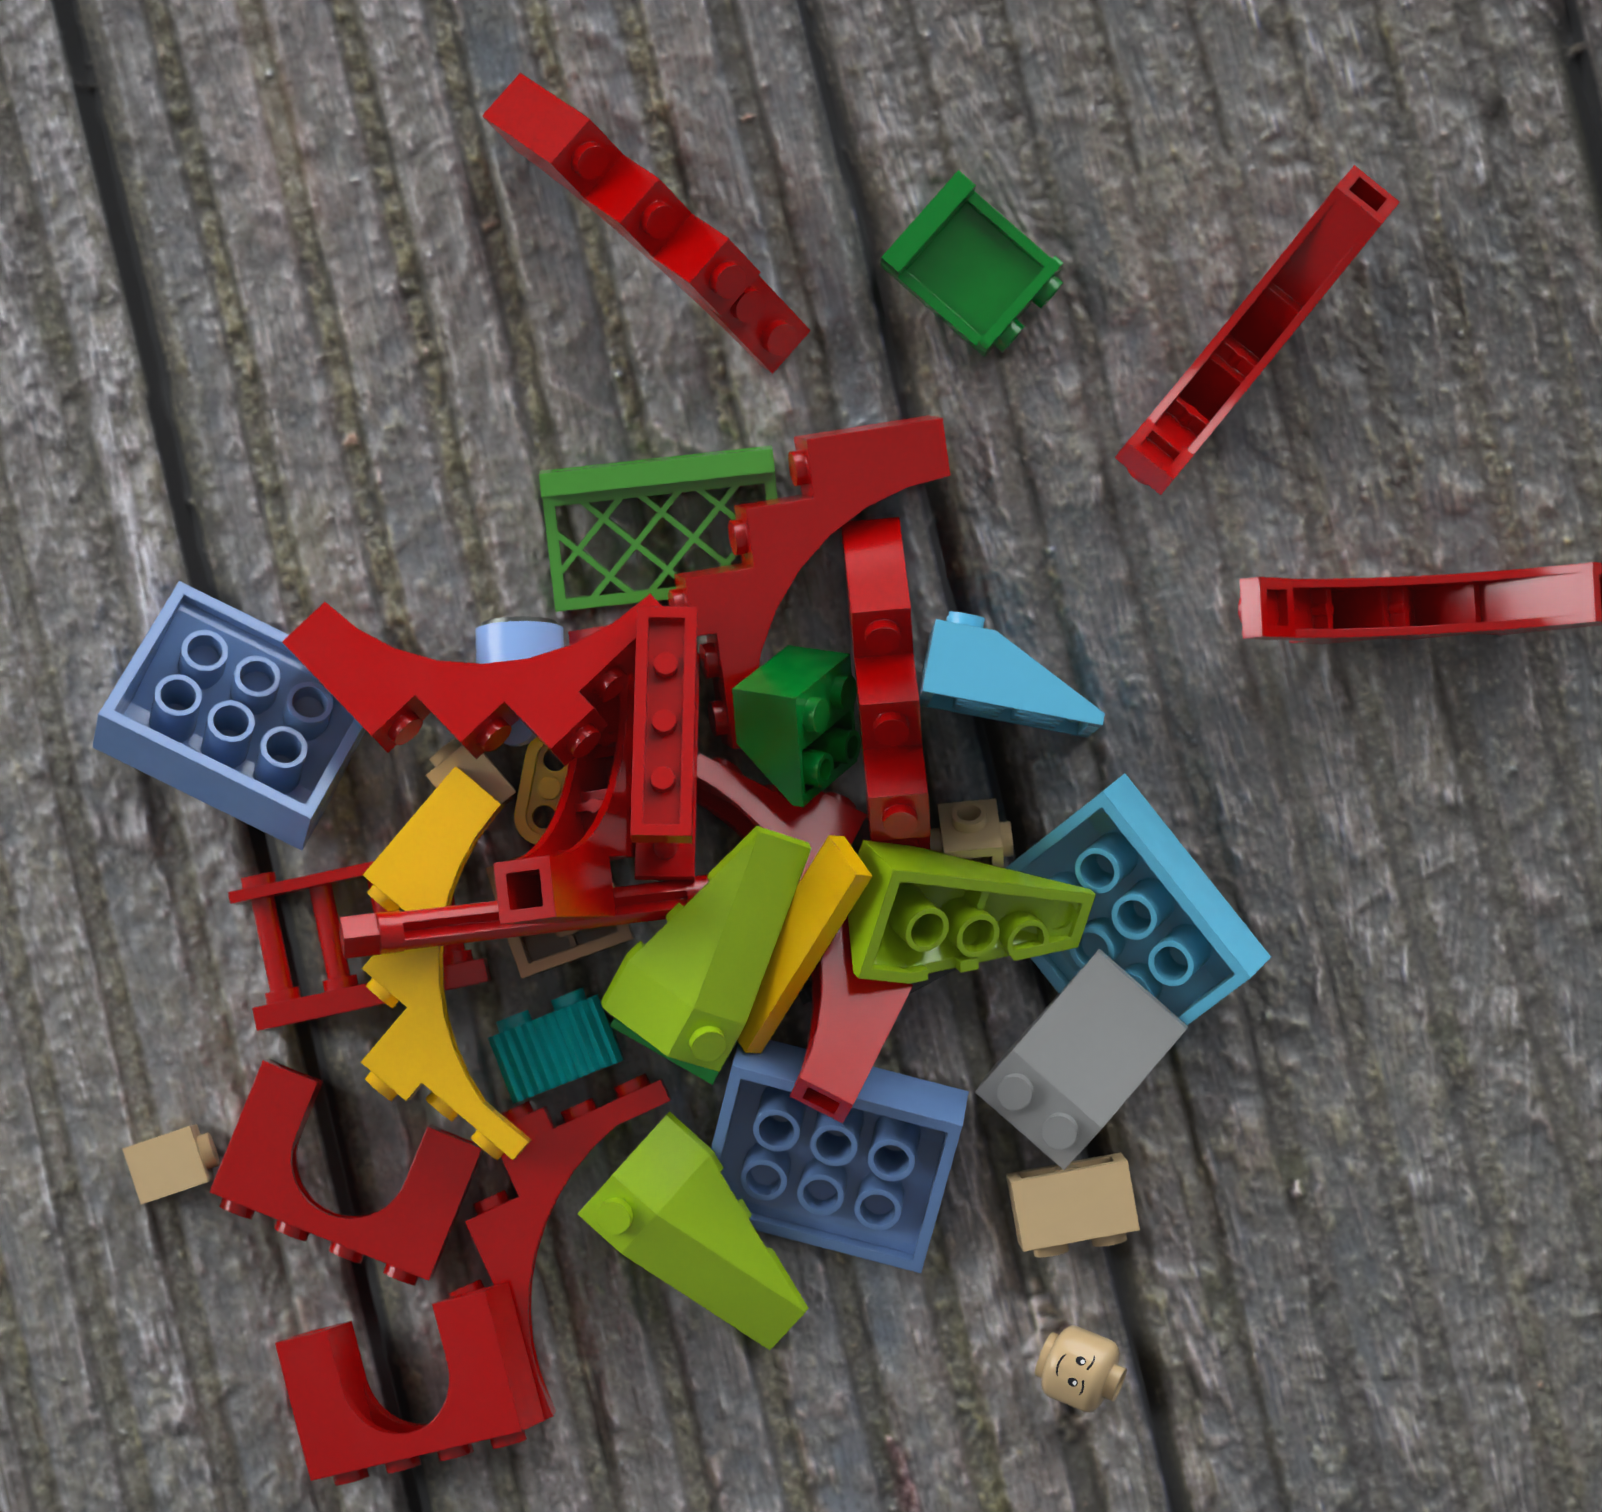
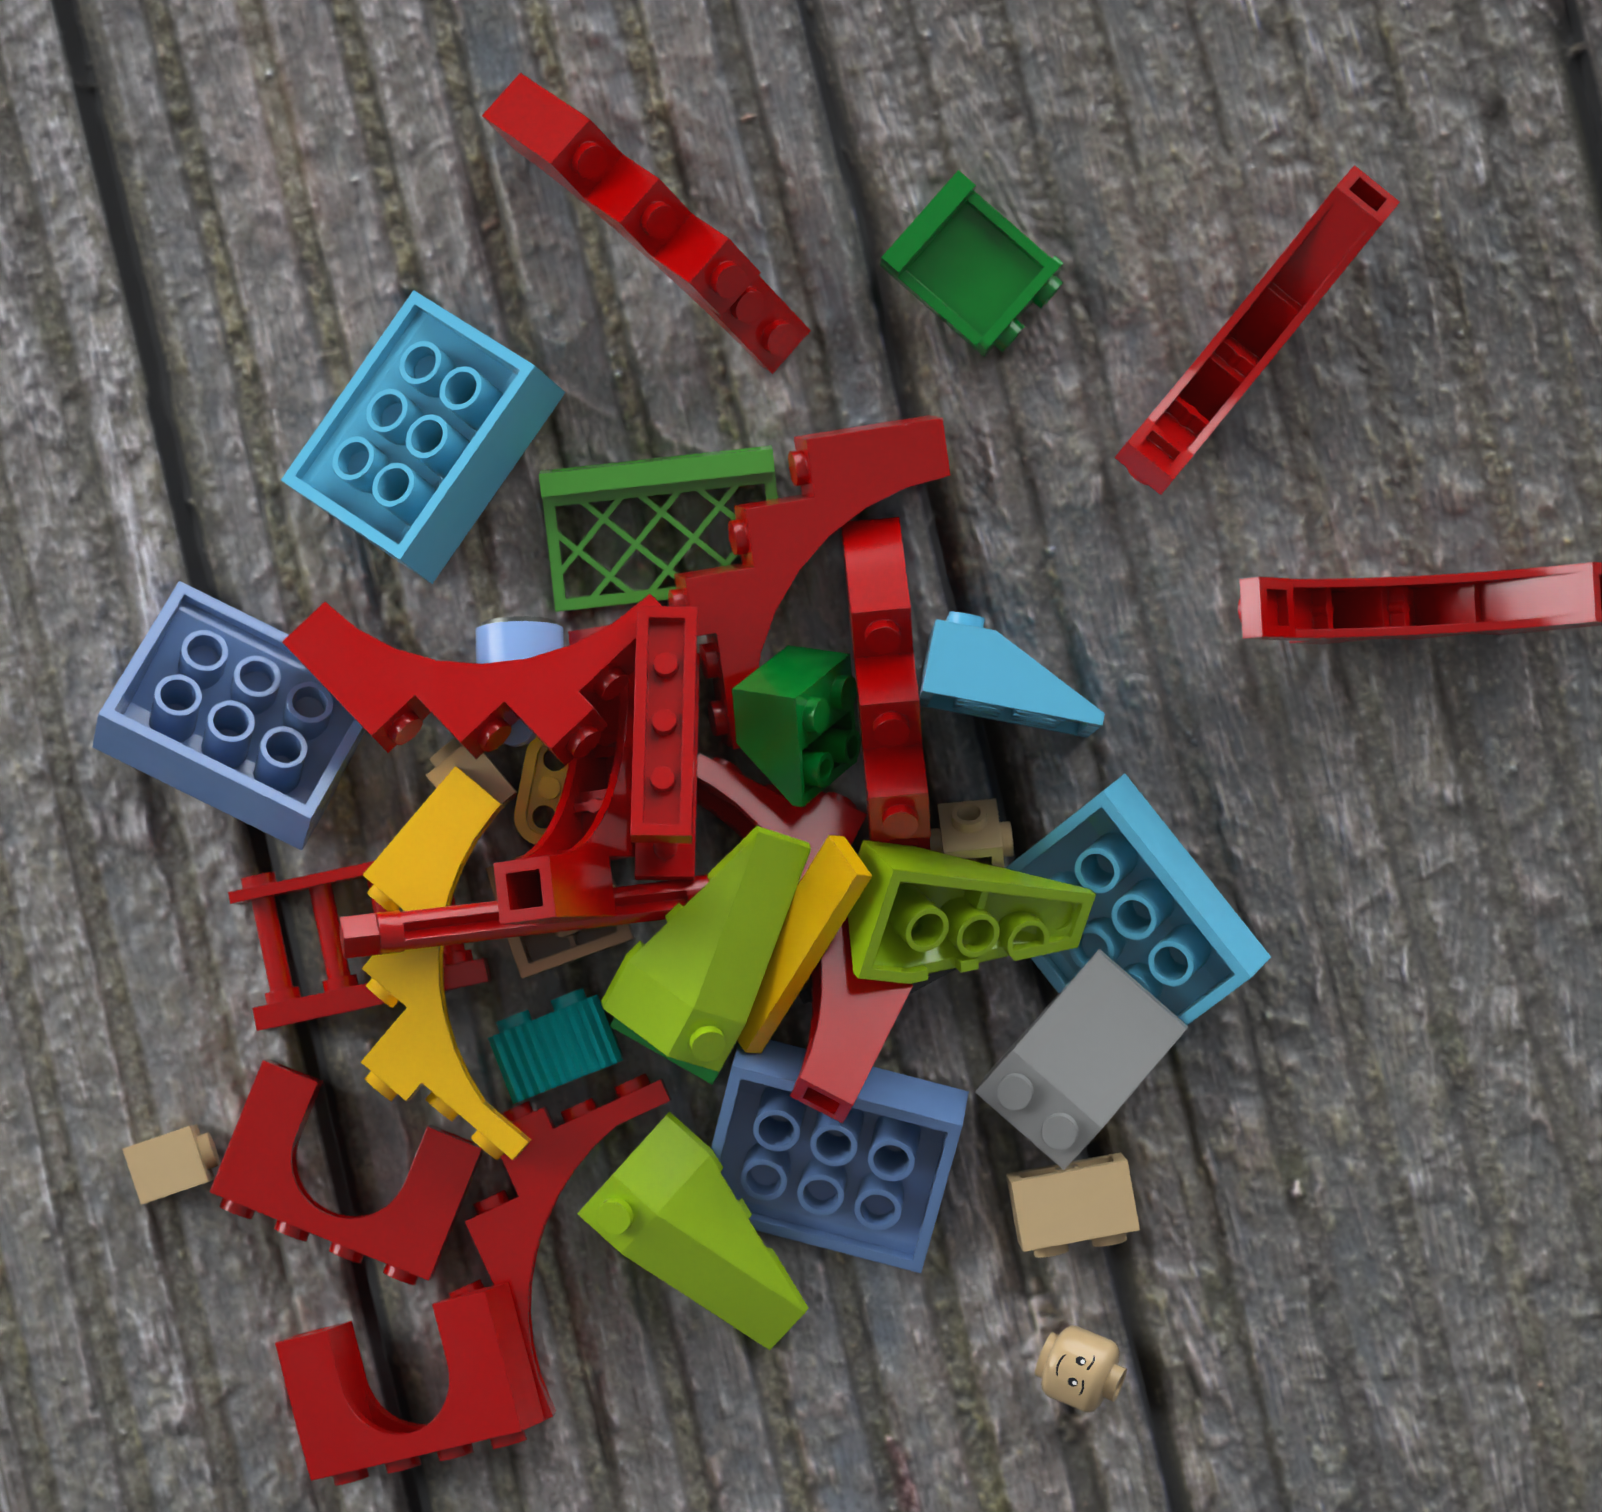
none -> medium azure slope [281,290,566,584]

